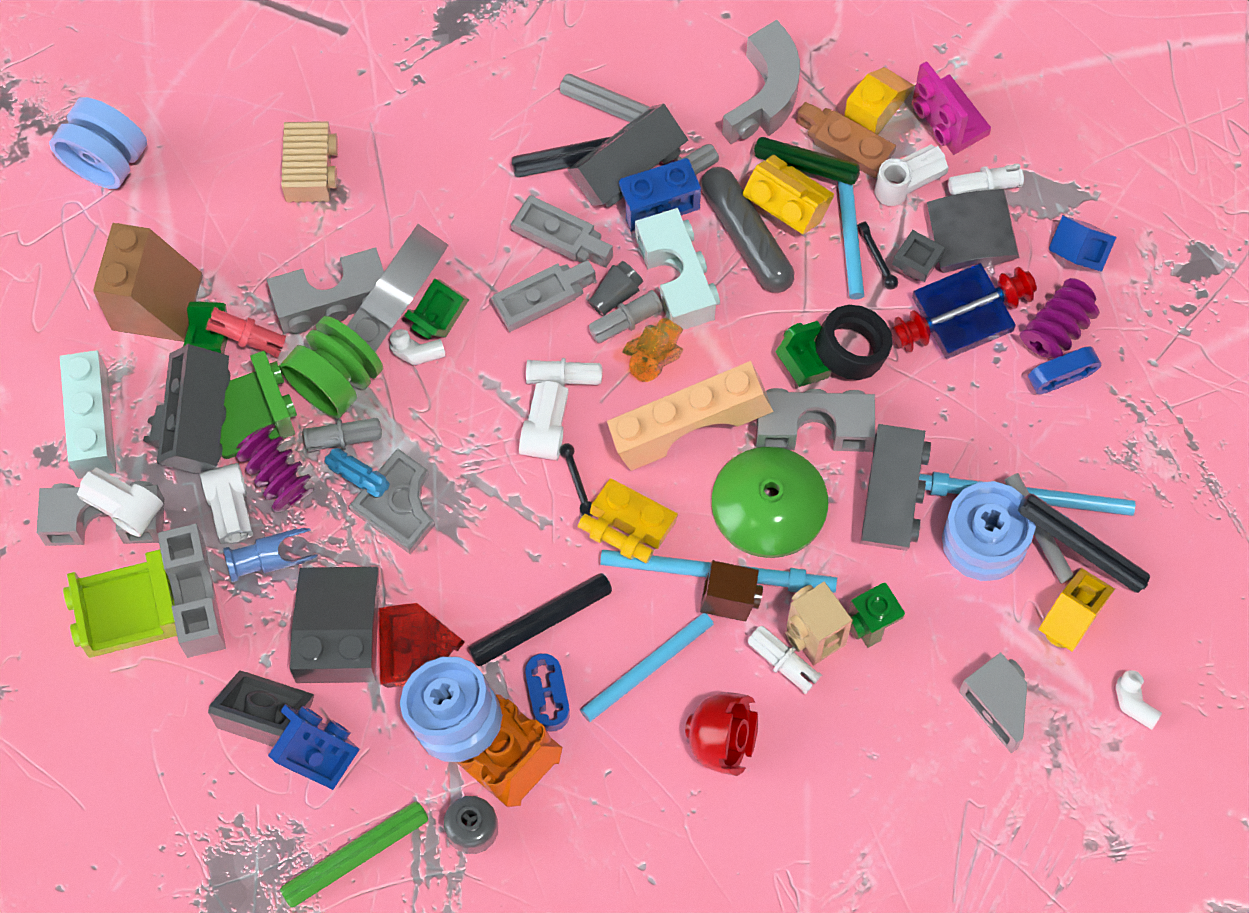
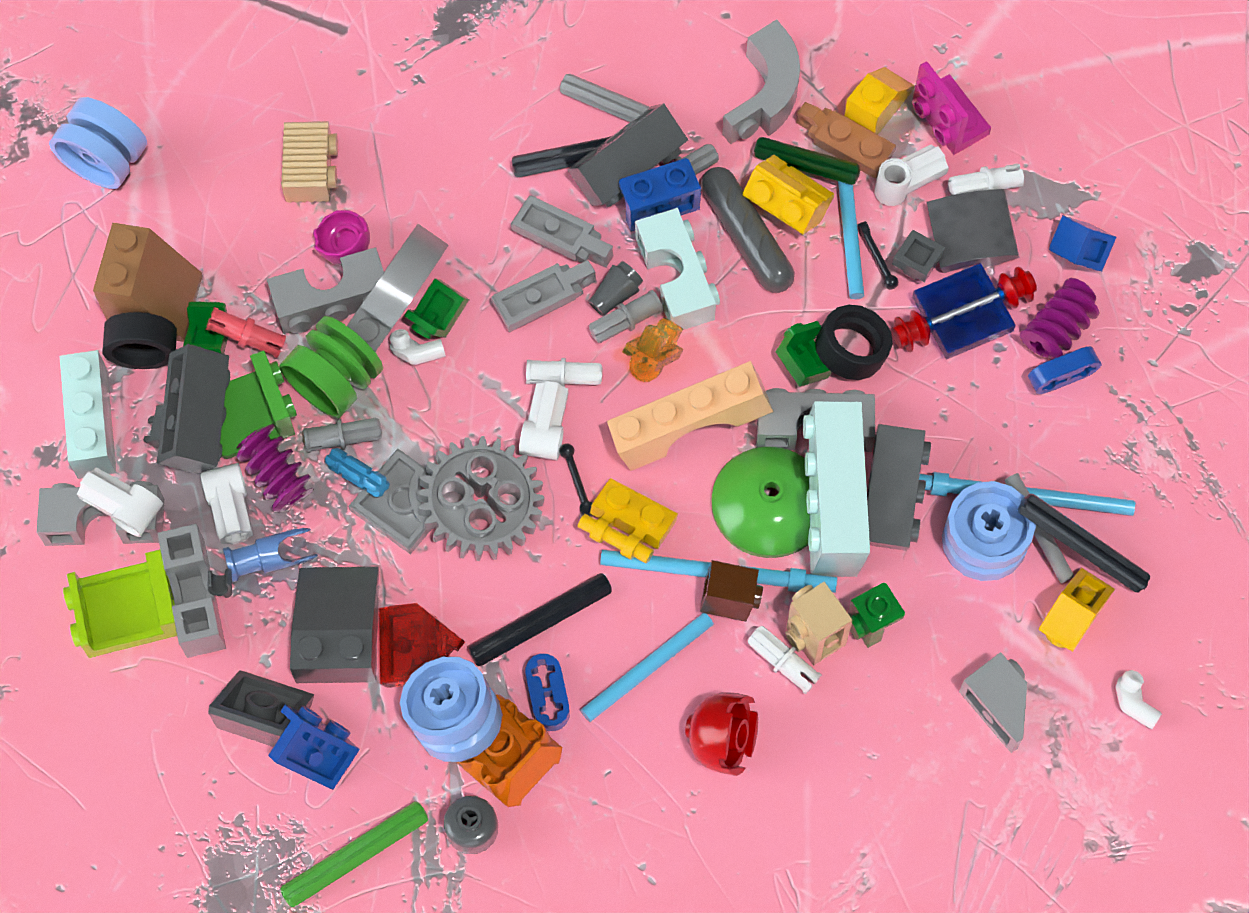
none -> black tyre [102,312,177,369]
none -> dark grey hand [208,569,232,598]
none -> dark pink hair [313,210,370,265]
none -> light grey gear [417,436,544,561]
none -> light aqua wedge [803,401,870,577]

